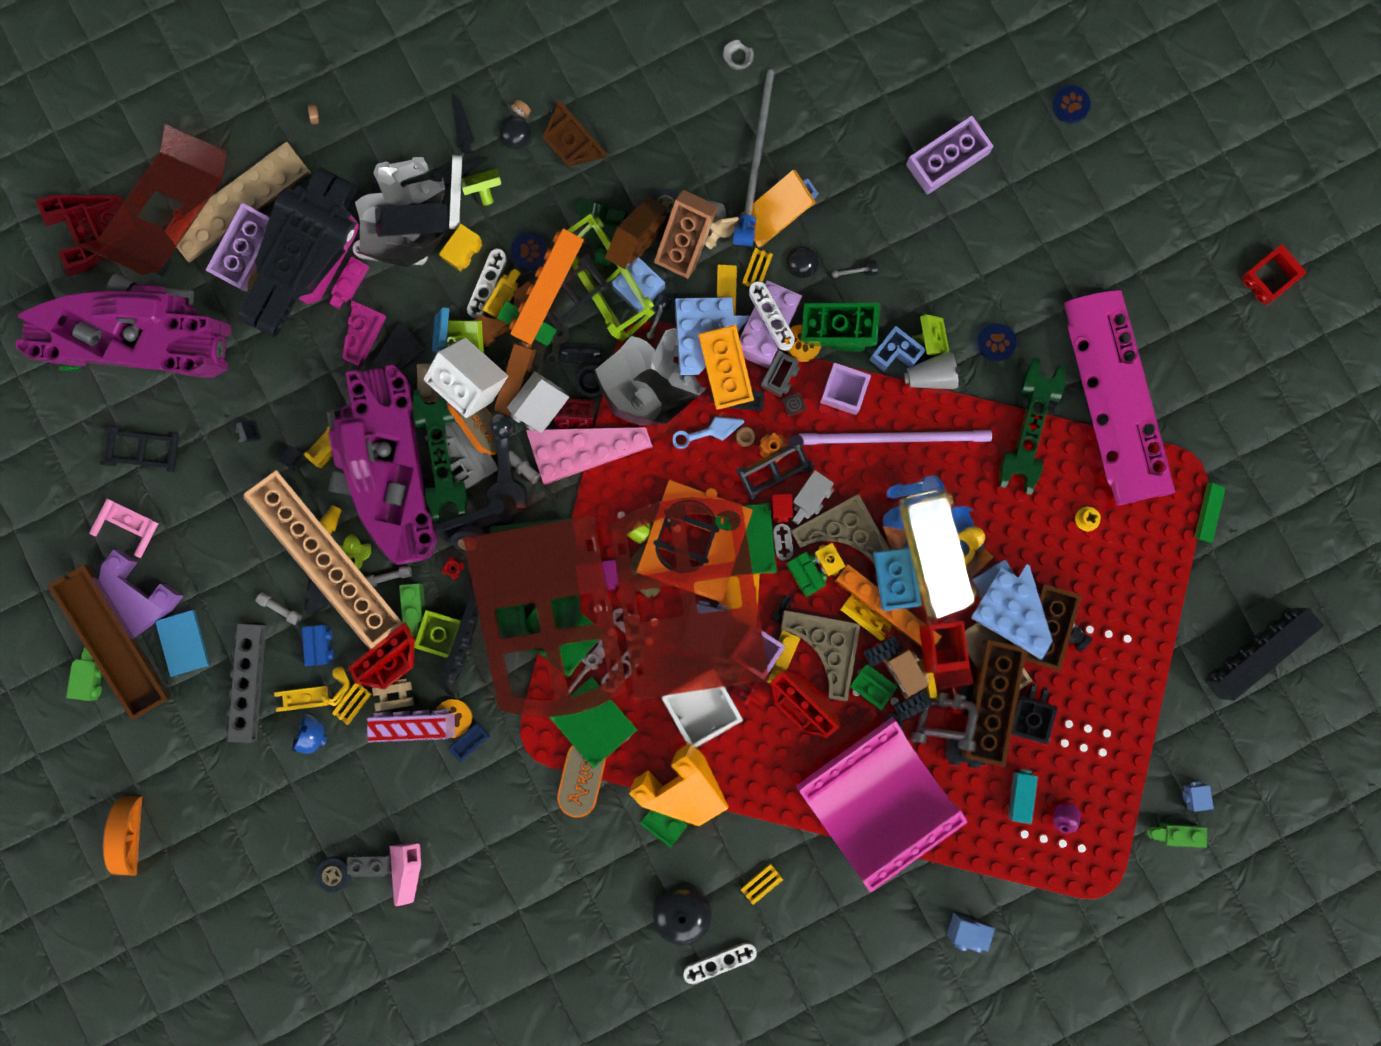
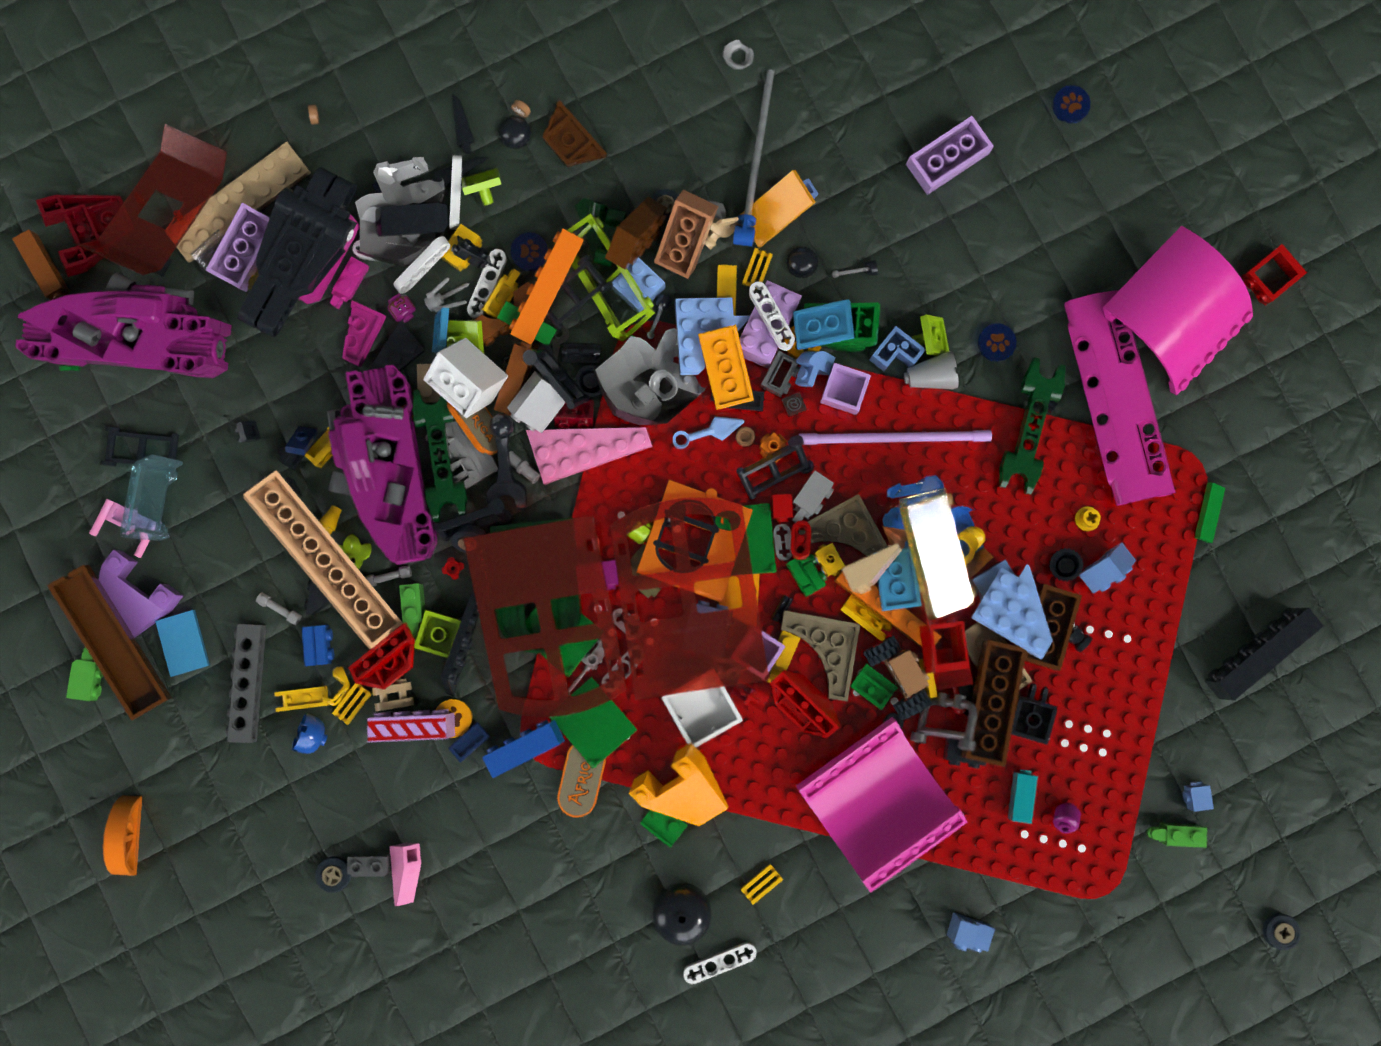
none -> dark orange brick [12,229,70,300]
none -> clear light blue windscreen [120,454,183,541]
none -> clear tile [190,229,224,269]
none -> dark blue plate [285,426,317,455]
none -> dark grey axle [363,405,404,419]
none -> magenta head [387,293,416,323]
none -> white beam [393,236,451,294]
none -> light grey plant [424,277,469,313]
none -> black hinge [451,236,491,269]
none -> blue brick [482,720,565,778]
none -> black piece [523,344,589,409]
none -> light grey piece [649,370,679,401]
none -> red plate [790,521,812,560]
none -> dark azure tile [793,299,854,350]
none -> medium blue brick [795,351,836,387]
none -> tan slope [842,543,902,594]
none -> black hat [1049,548,1083,582]
none -> medium blue brick [1080,542,1136,594]
none -> dark pink panel [1103,226,1253,396]
none -> black wheel [1263,914,1301,950]

